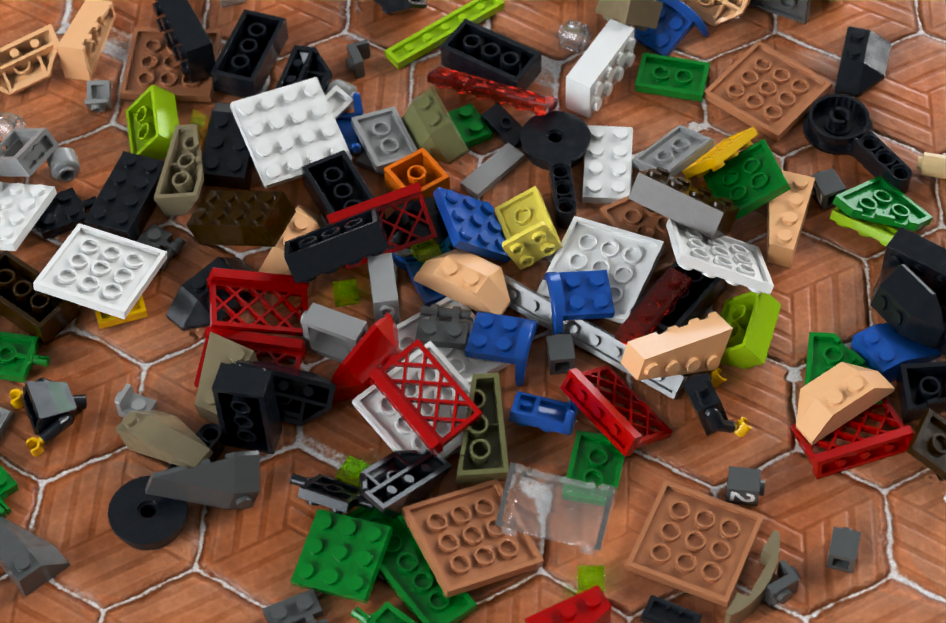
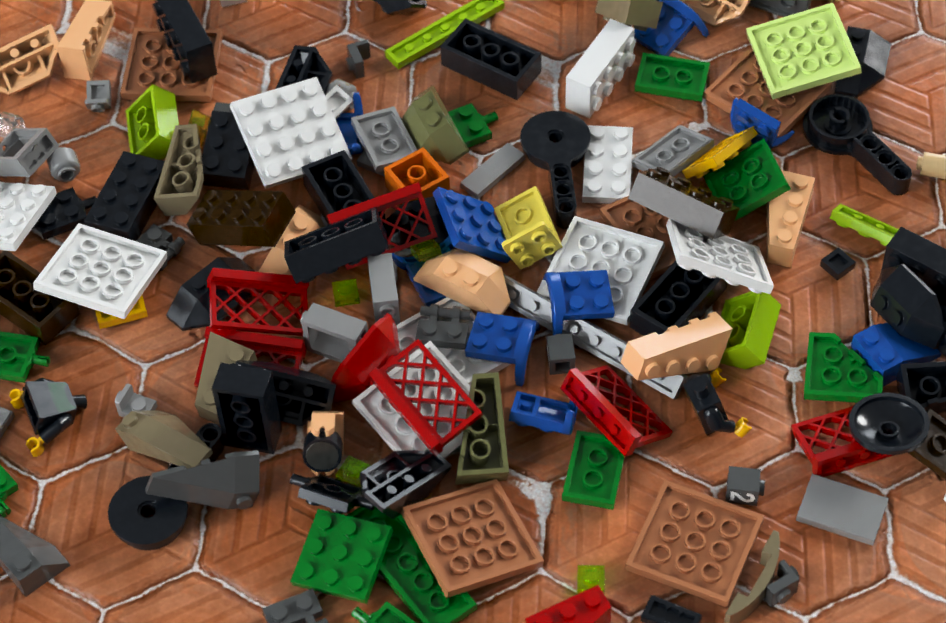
black brick [211,9,288,98] -> none
clear red plate [427,66,558,116] -> none
black plate [480,102,523,148] -> none
clear windscreen [495,462,618,555] -> none
clear head [557,20,592,52] -> none
clear red plate [615,267,692,345] -> none
light nougat wedge [796,362,895,445] -> none
dark grey brick [811,168,846,211] -> none
dark grey brick [826,527,861,573] -> none
green plate [833,176,933,231] -> none
none -> piece [302,411,344,476]
none -> blue piece [730,97,795,149]
none -> yellowish green plate [746,2,862,100]
none -> light grey tile [796,474,889,546]
none -> black plate [820,247,856,280]
none -> black dish [849,393,930,455]

